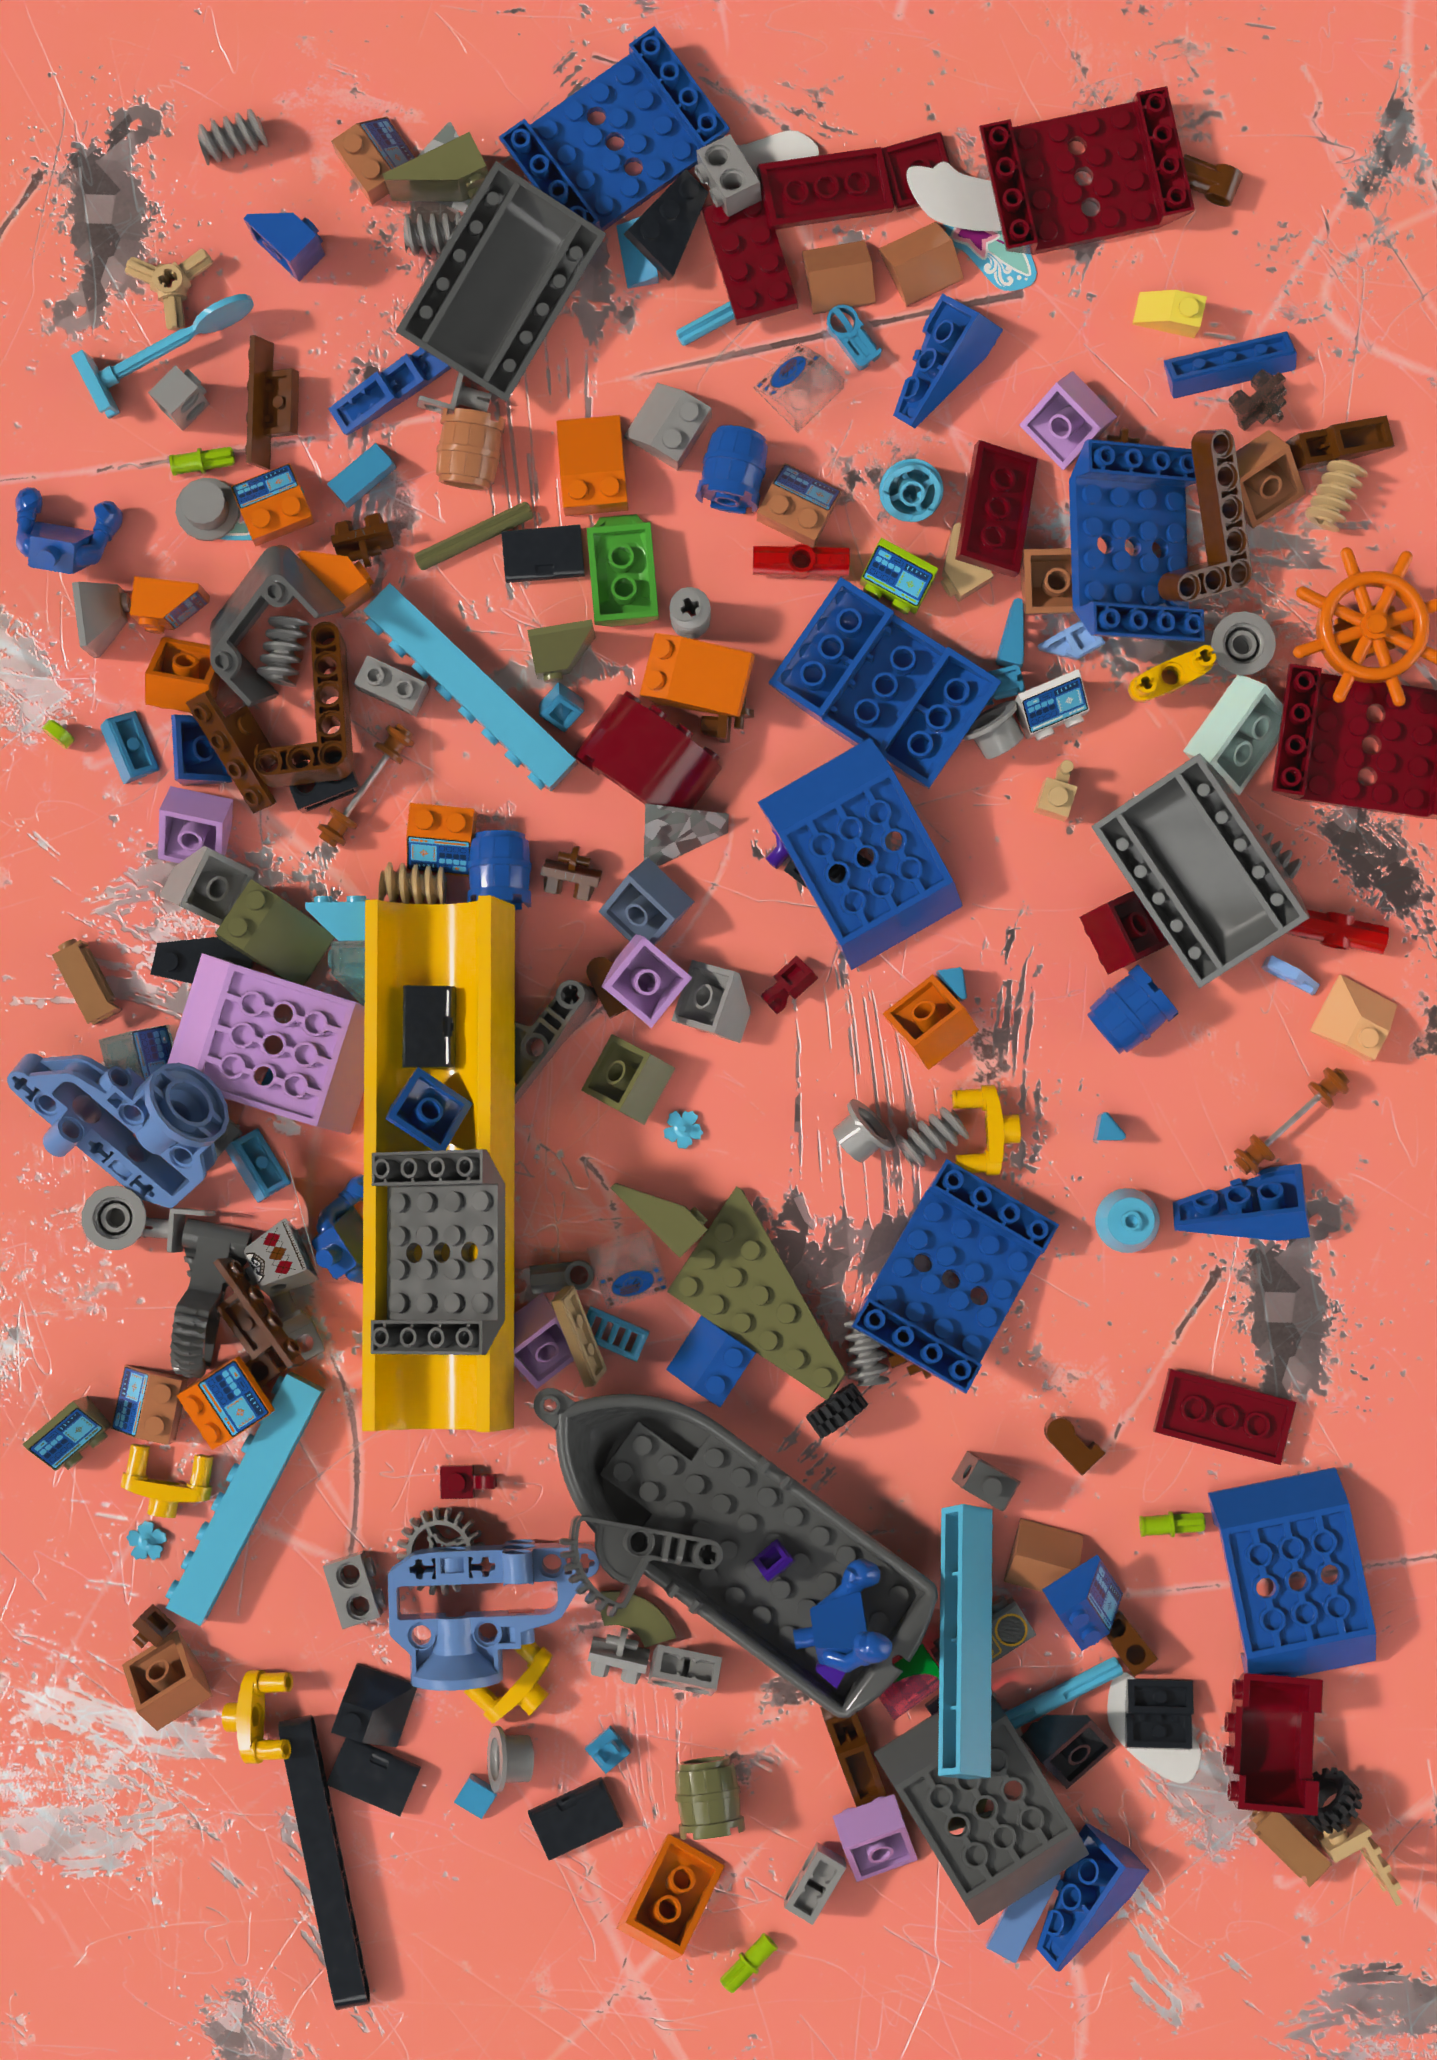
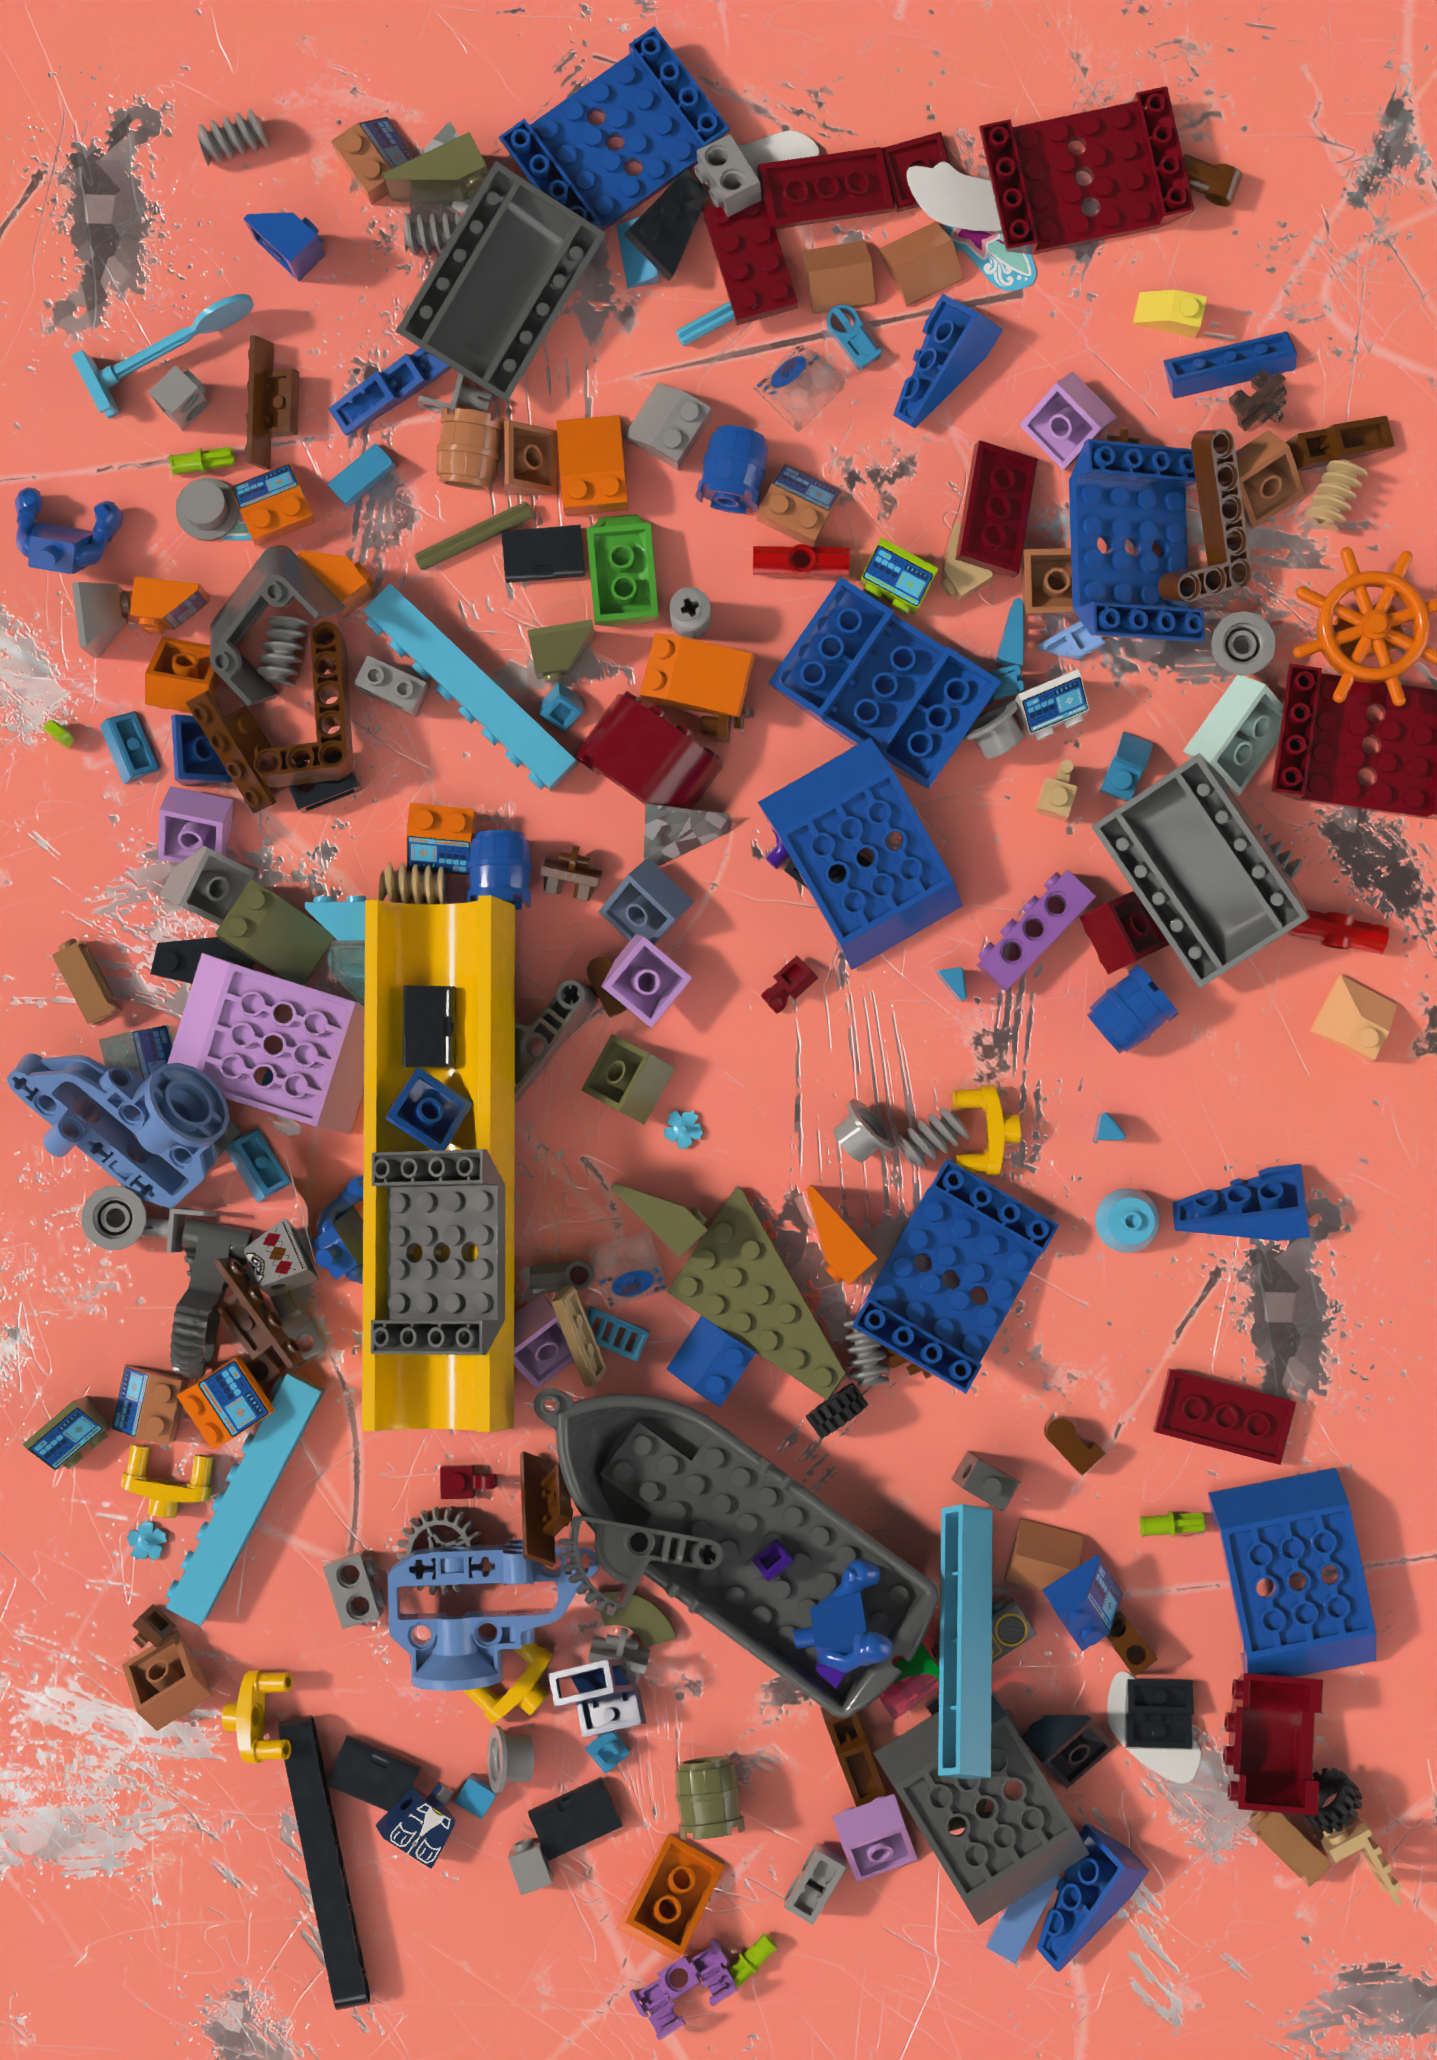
tan bush [125,249,213,331] -> none
dark orange axle [317,723,415,848] -> none
reddish brown hips [331,513,394,568] -> none
black slope [331,1663,417,1747] -> none
light grey brick [648,1644,722,1696] -> none
light grey slope [671,960,751,1043] -> none
medium azure cone [879,459,944,522] -> none
orange slope [882,974,979,1070] -> none
medium azure axle [1005,1657,1123,1729] -> none
yellow connector [1128,645,1216,703] -> none
dark orange axle [1234,1067,1350,1176] -> none
light blue tile [1261,955,1320,995] -> none
none -> dark blue torso [375,1781,456,1869]
none -> nougat slope [504,420,557,495]
none -> light grey brick [508,1838,554,1895]
none -> reddish brown bracket [520,1451,573,1567]
none -> piece [548,1658,646,1738]
none -> medium lavender piece [629,1939,739,2040]
none -> orange slope [805,1185,877,1285]
none -> medium lavender brick [976,870,1096,992]
none -> dark azure slope [1099,731,1153,802]

